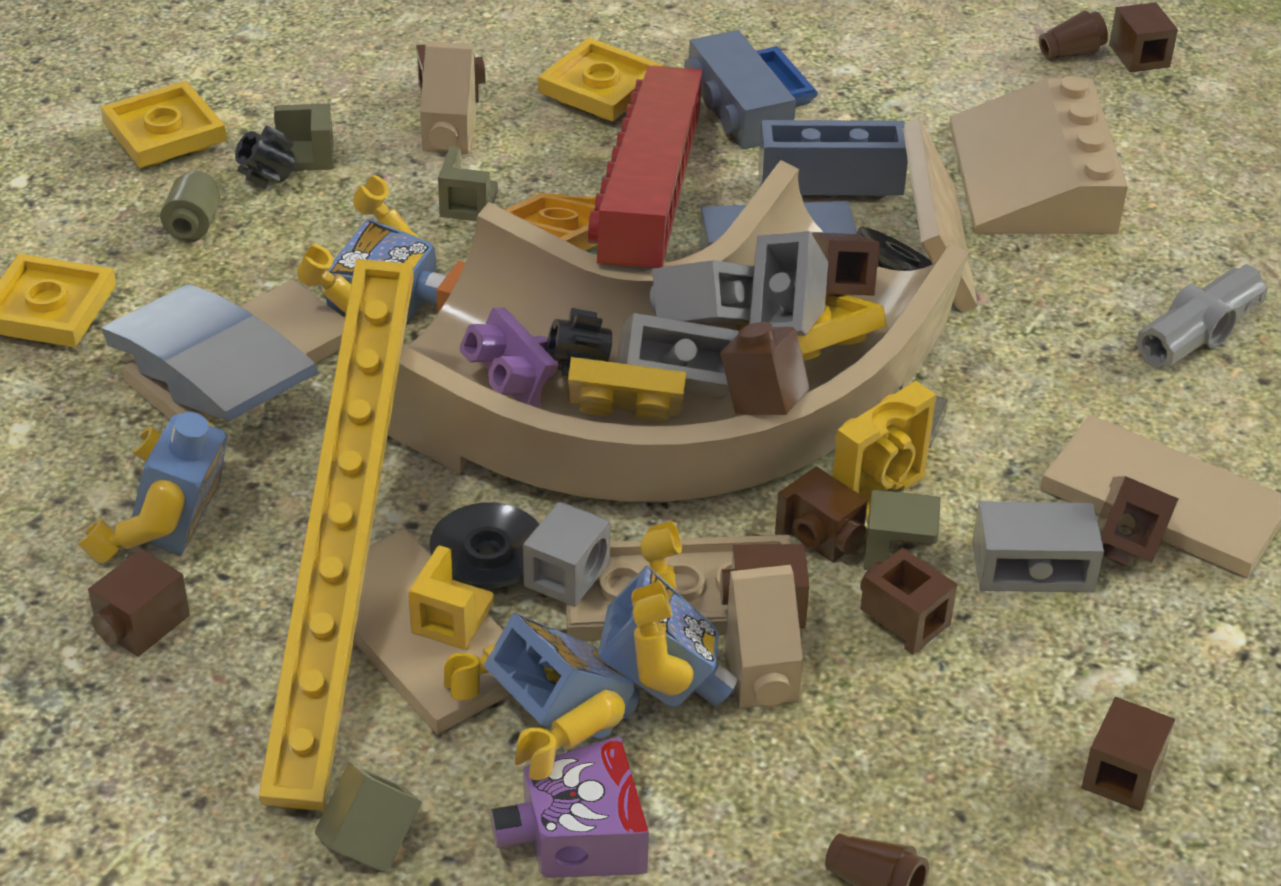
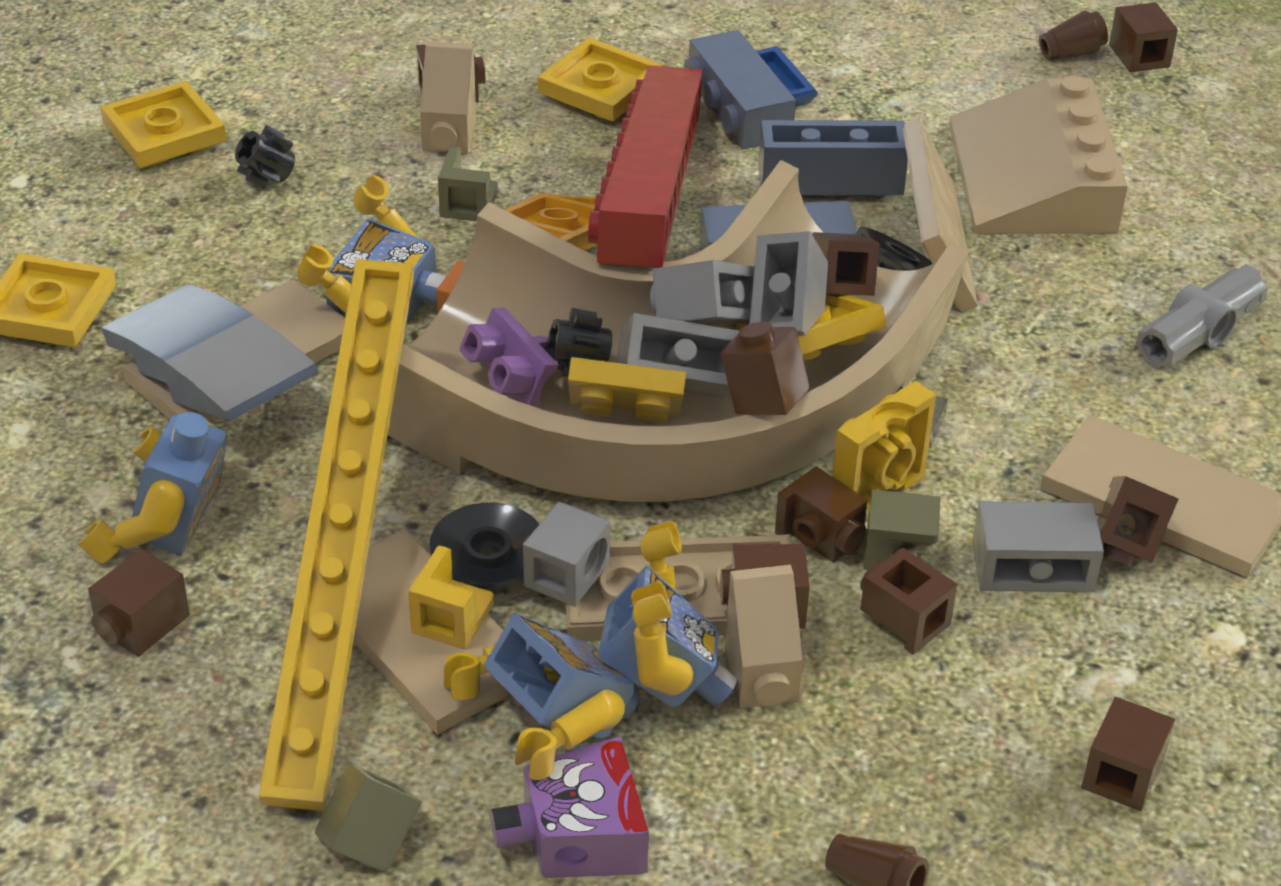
olive brick [160,171,220,241] -> none
olive panel [274,104,334,171] -> none

